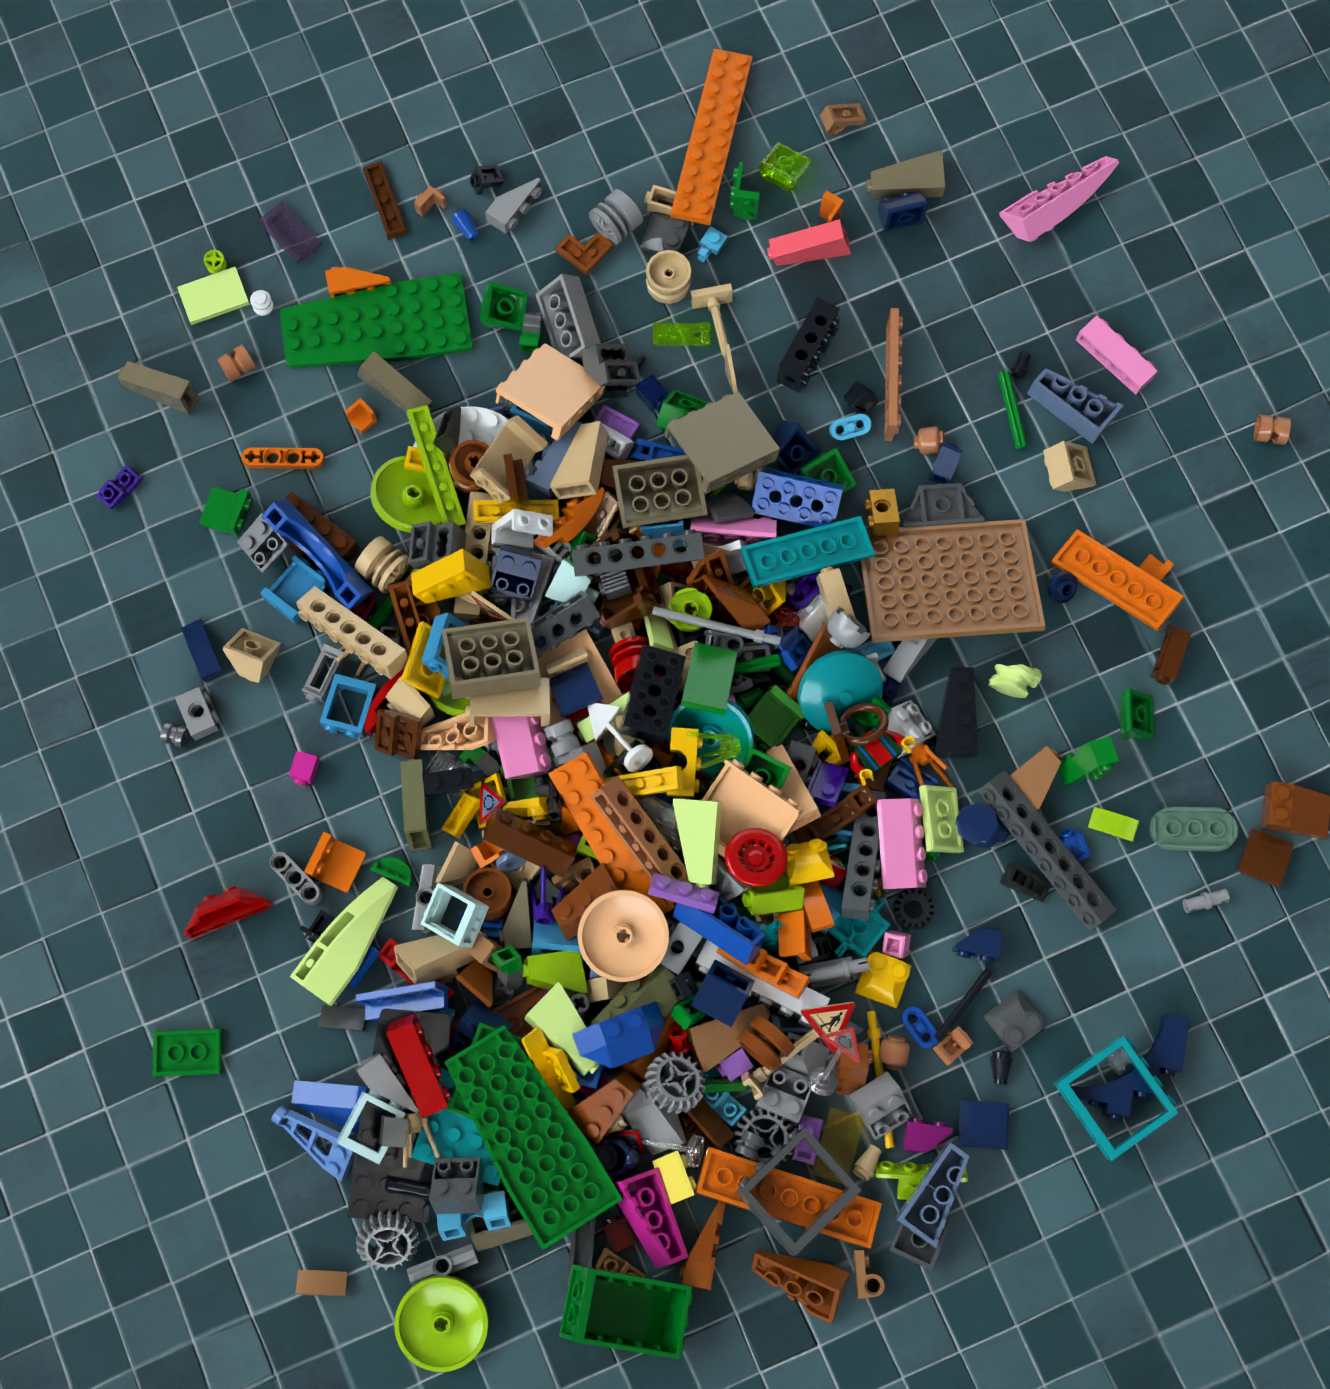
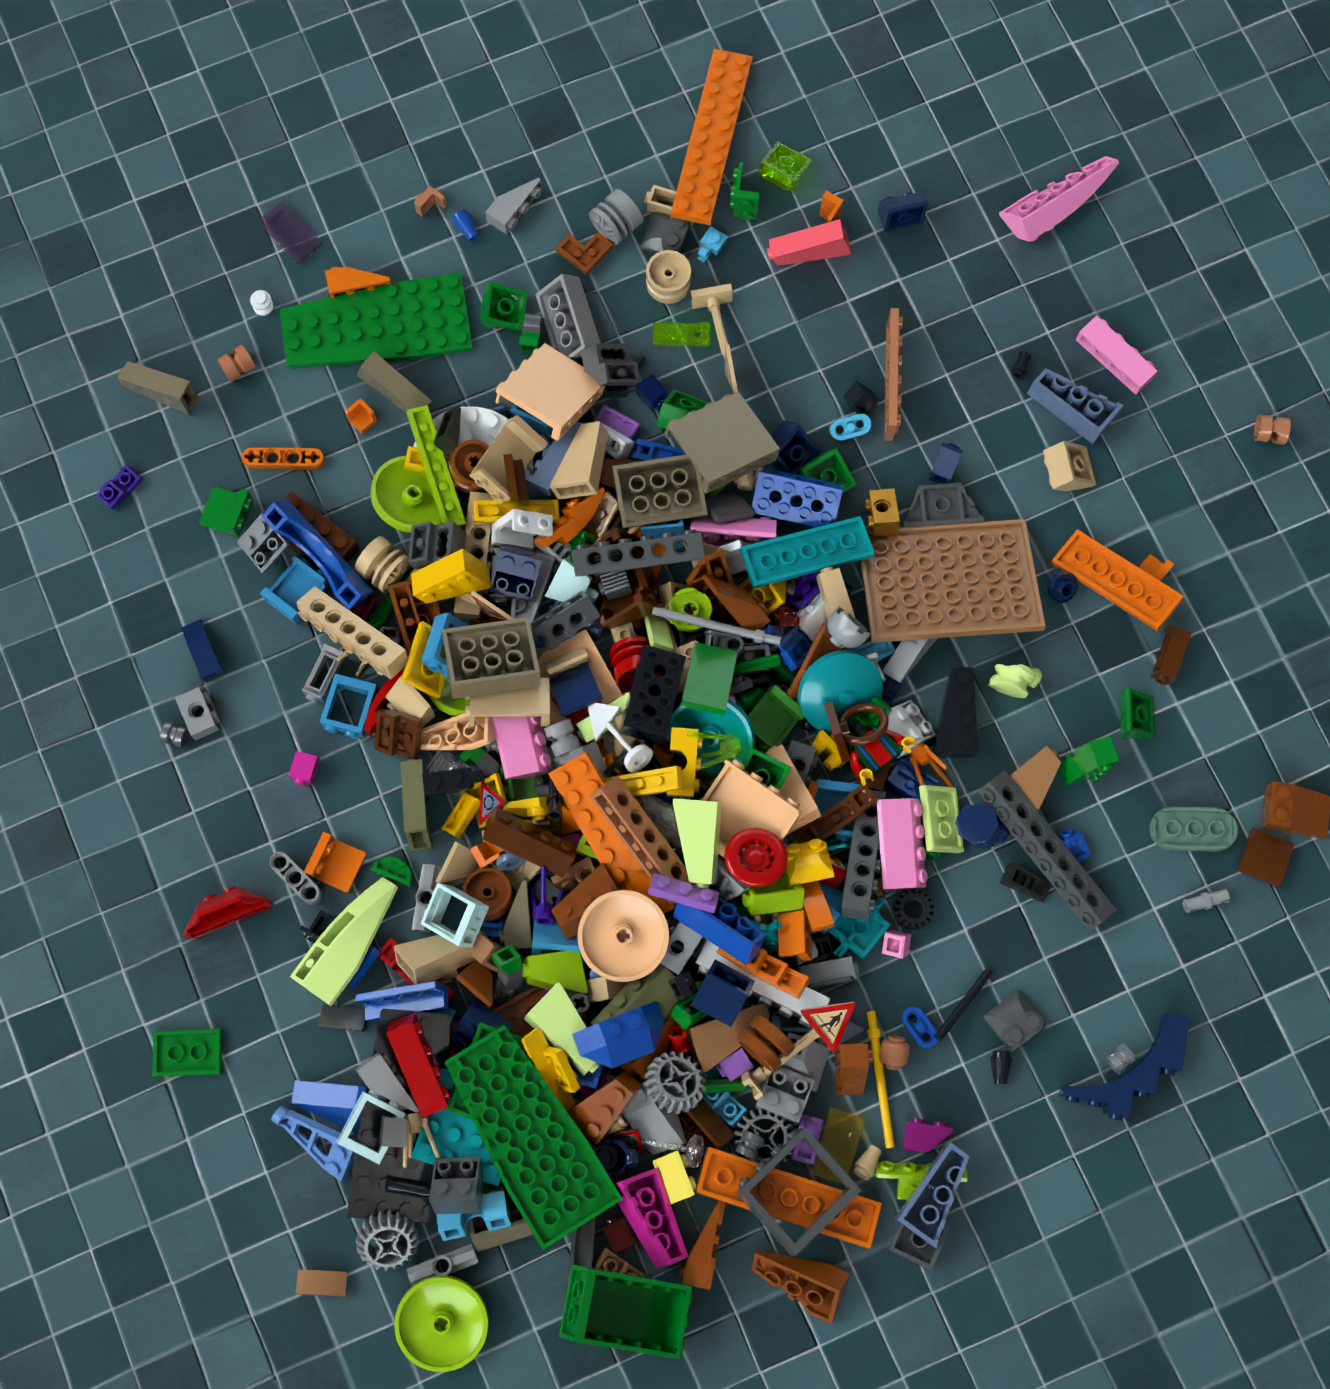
yellowish green tile [177,267,250,325] -> none
lime wheel [204,250,227,274] -> none
tan slope [223,628,281,683] -> none
reddish brown tile [362,161,407,240] -> none
black bracket [470,165,504,195] -> none
clear red brick [660,551,693,581] -> none
black brick [777,297,841,393] -> none
light grey pin [800,957,870,984] -> none
clear piece [806,1027,860,1096] -> none
dark purple plate [807,760,849,808] -> none
medium nougat plate [820,103,867,136] -> none
light grey slope [849,1072,914,1140] -> none
medium nougat plate [853,1250,885,1299] -> none
yellow slope [854,951,911,1009] -> none
dark tan slope [866,151,945,200] -> none
nougat head [914,426,945,455] -> none
nougat bracket [933,1026,973,1066] -> none
dark blue slope [952,927,1004,963] -> none
dark blue slope [958,1100,1009,1150] -> none
green axle [998,371,1027,449] -> none
teal window [1053,1036,1178,1161] -> none
lime slope [1088,807,1140,842] -> none

